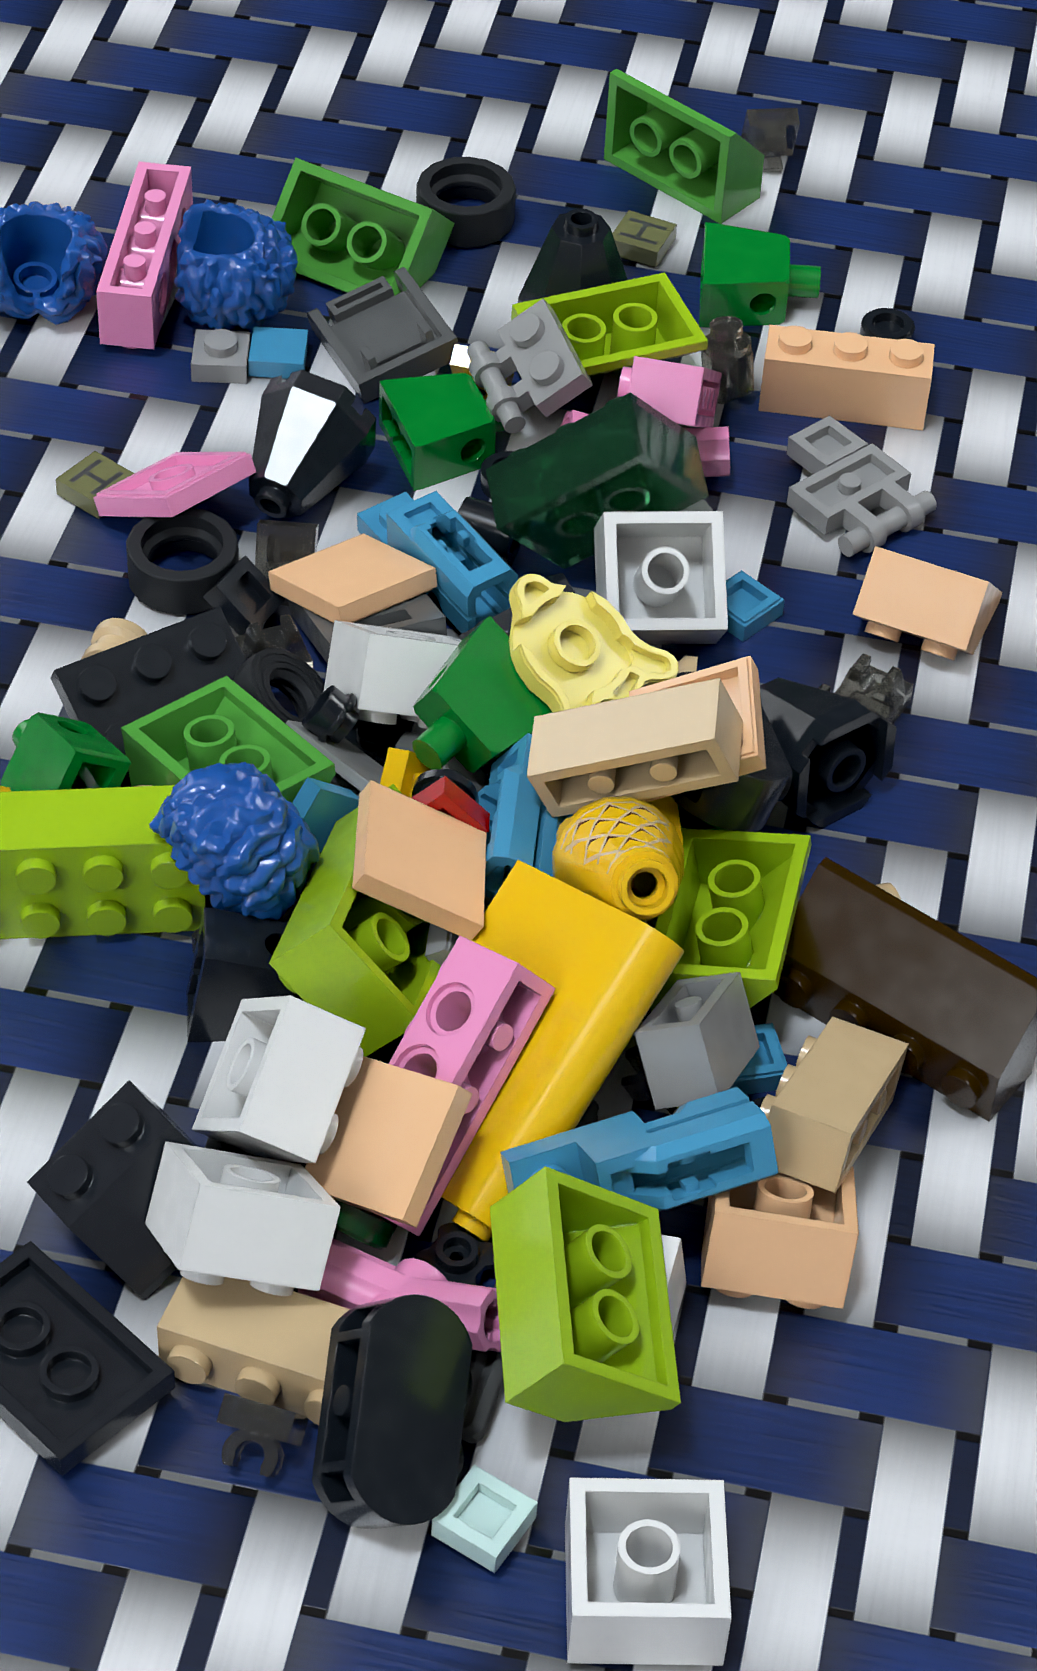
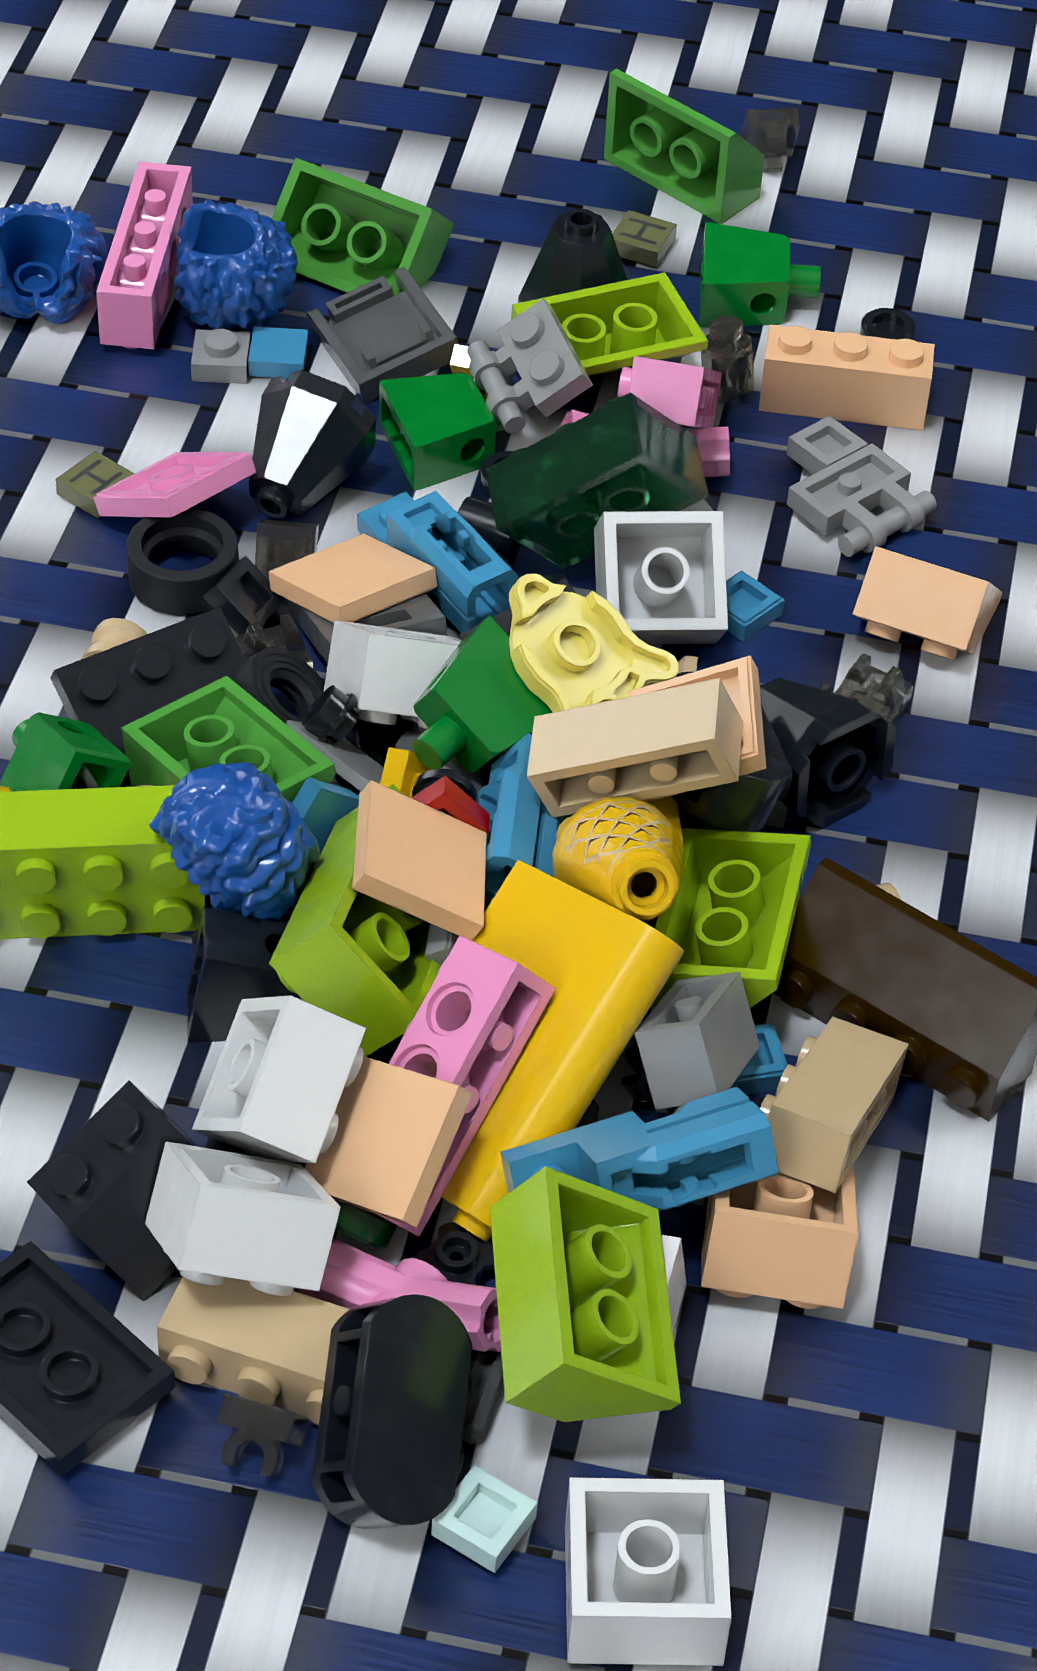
black tyre [416,157,516,248] -> none

